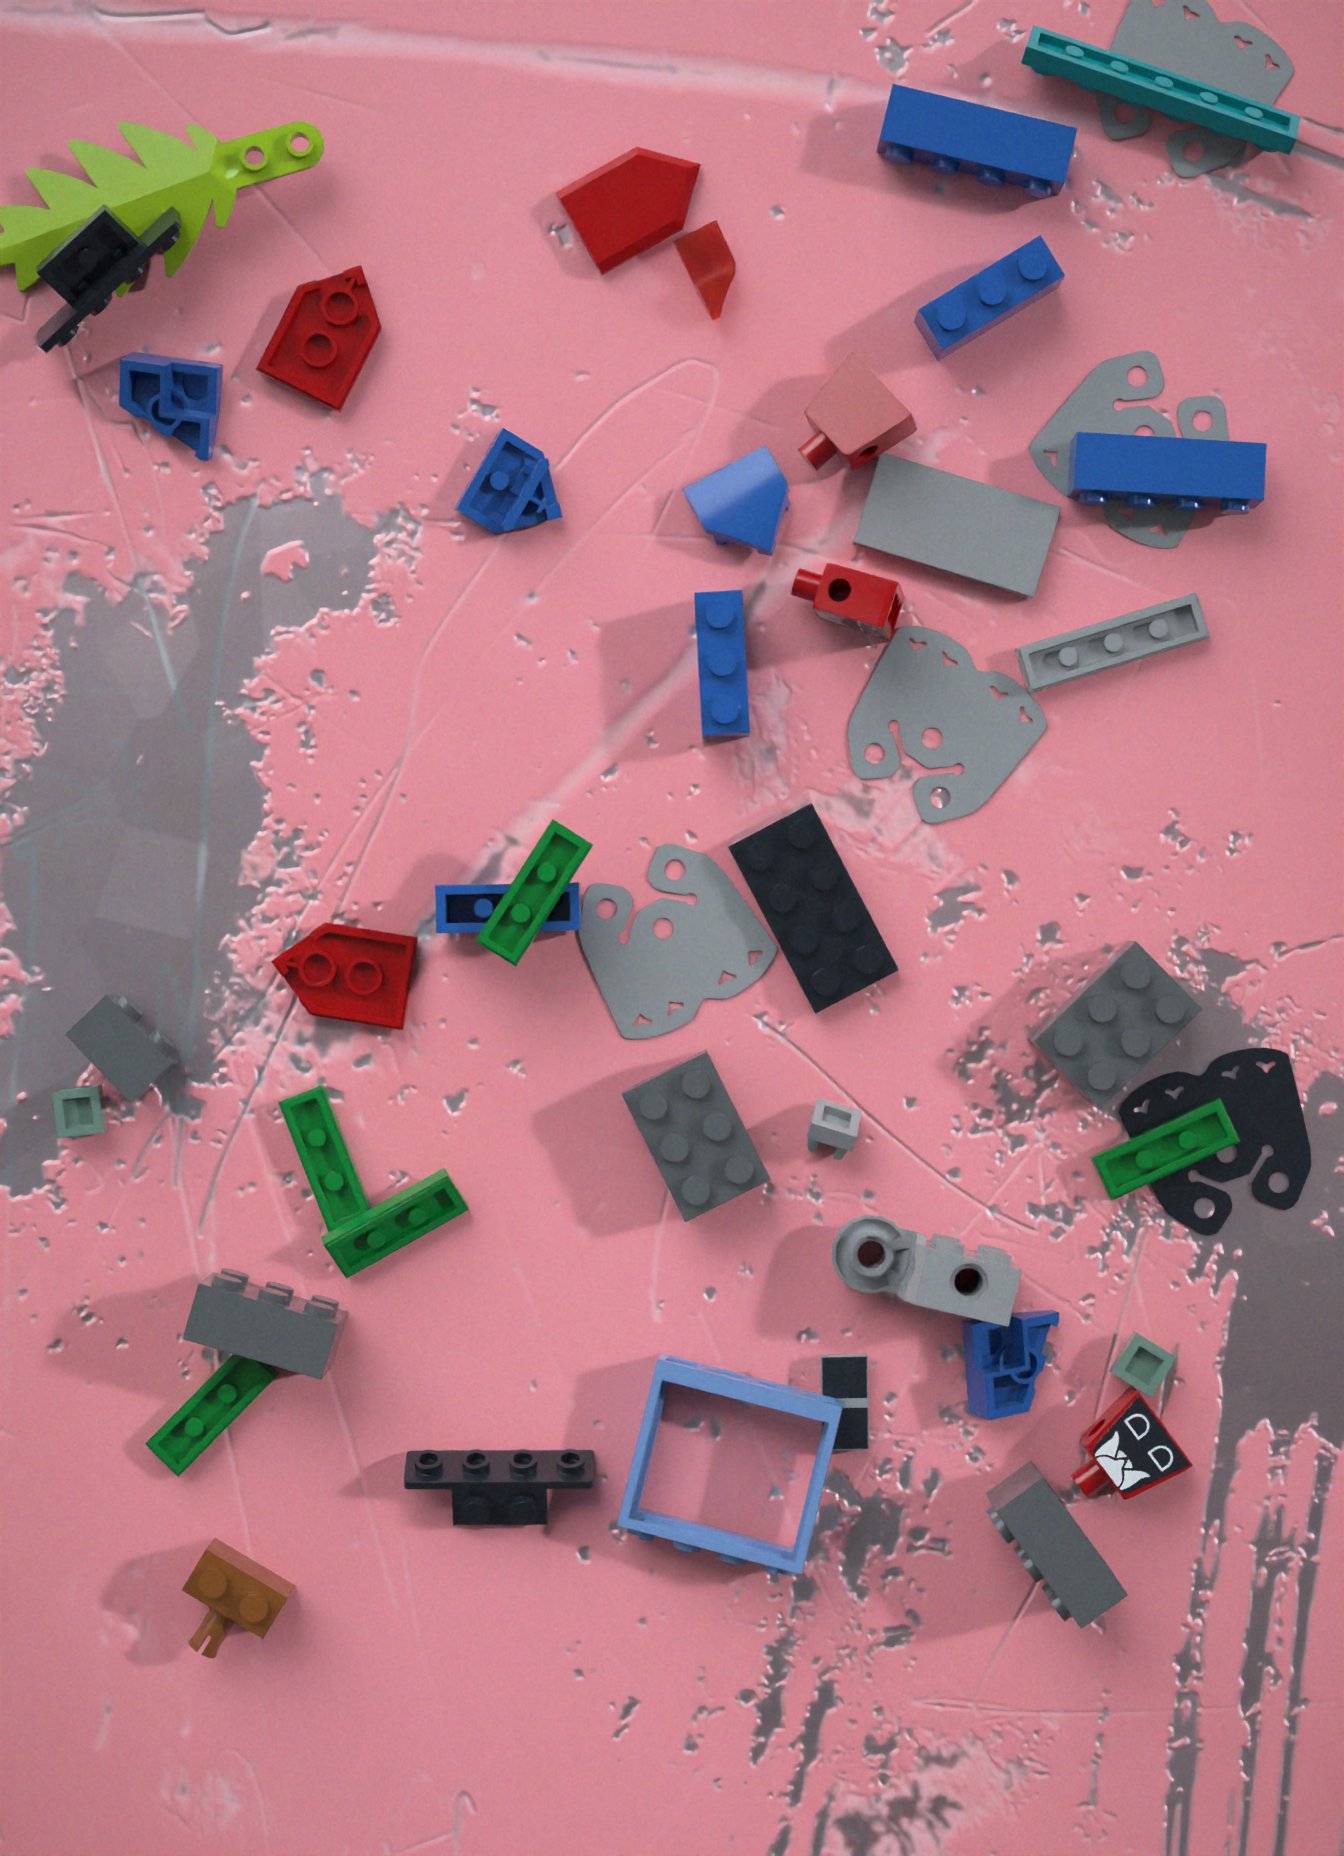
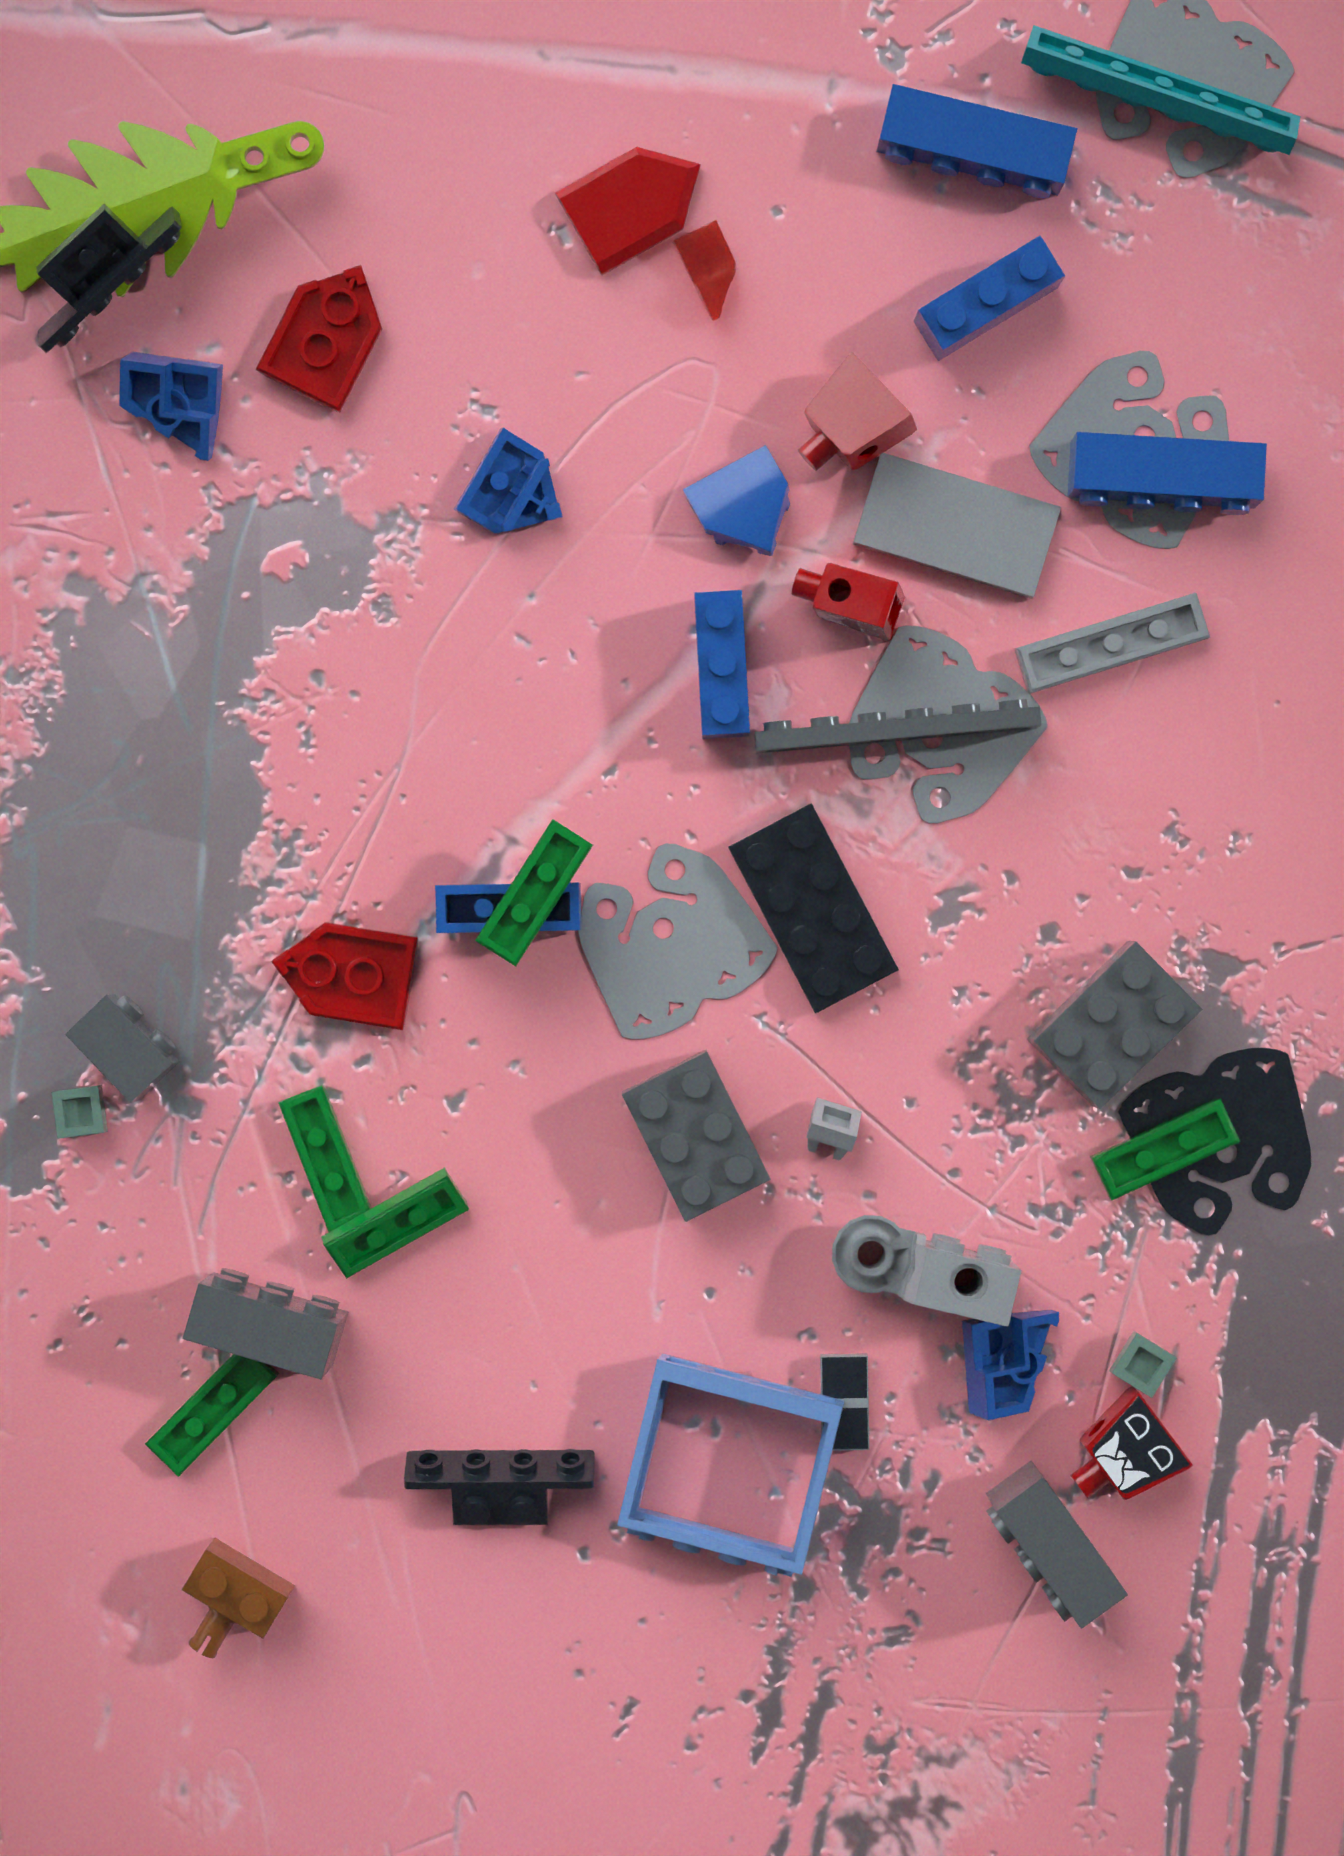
none -> dark grey plate [754,699,1042,754]

